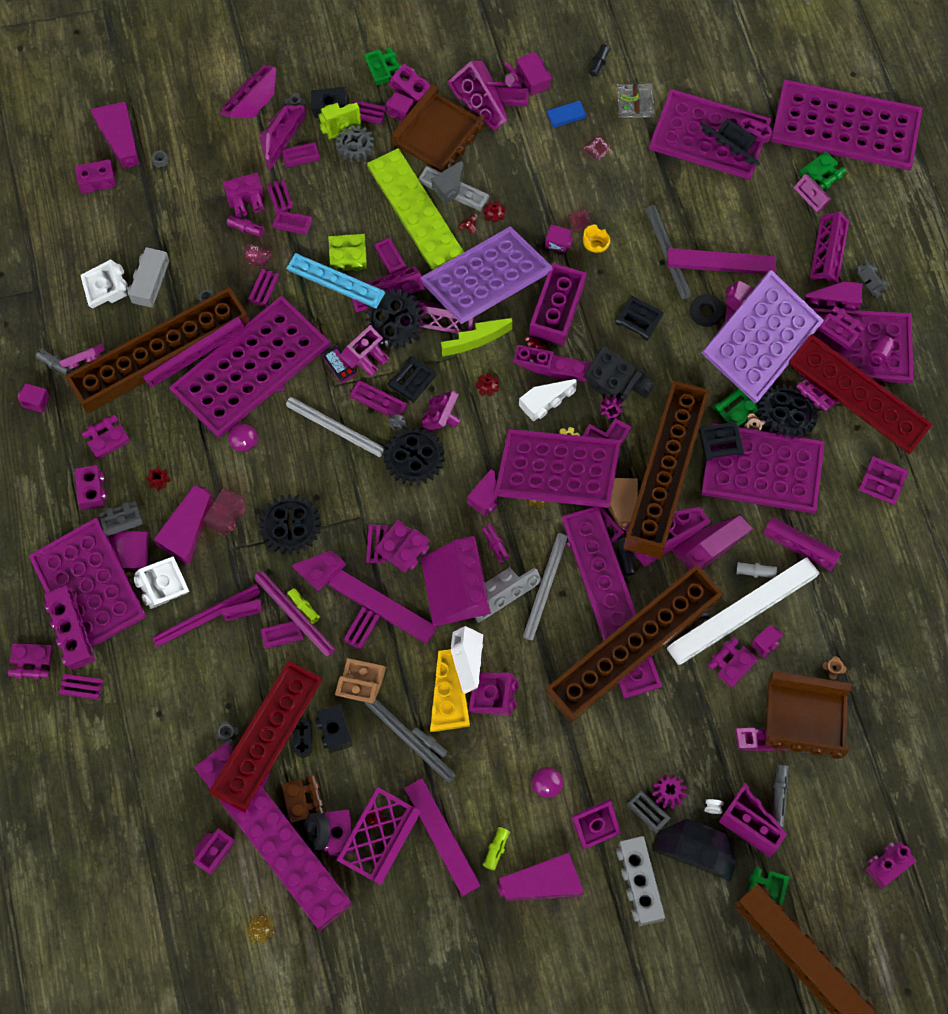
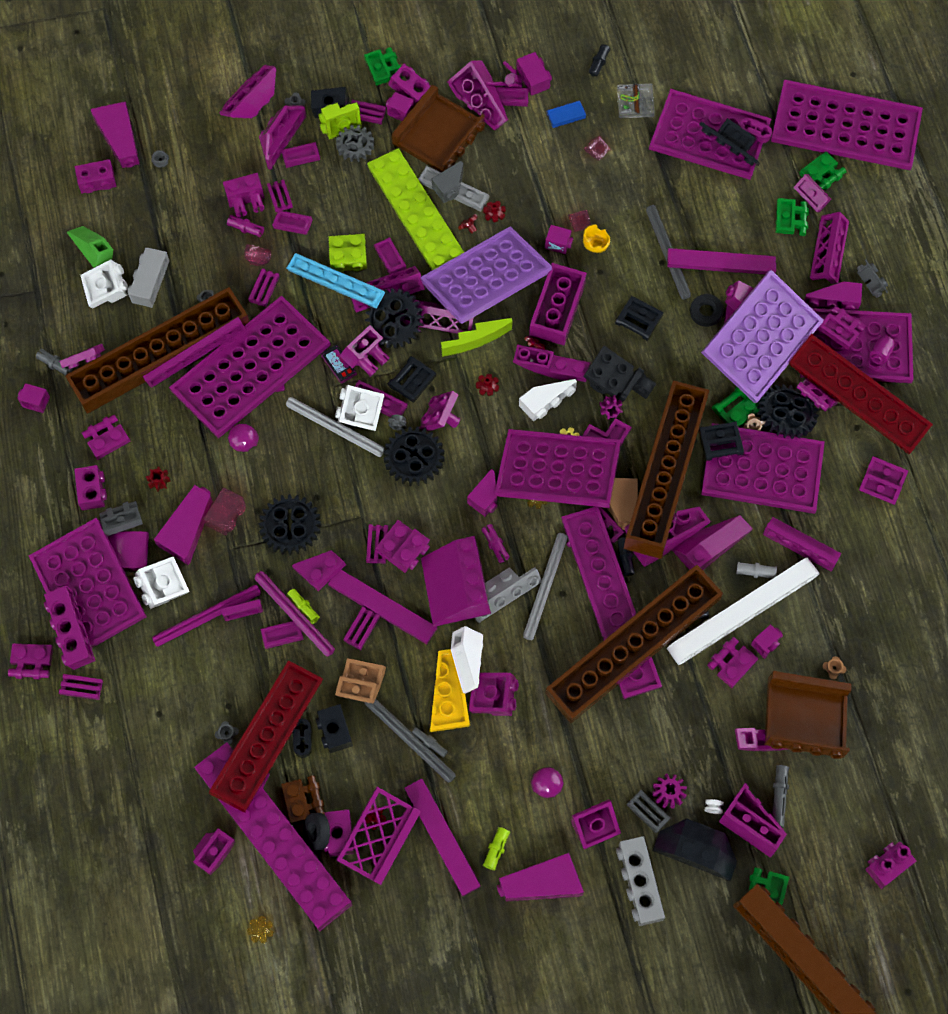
none -> bright green slope [67,226,114,268]
none -> white plate [335,385,384,431]
none -> green plate [775,198,809,236]

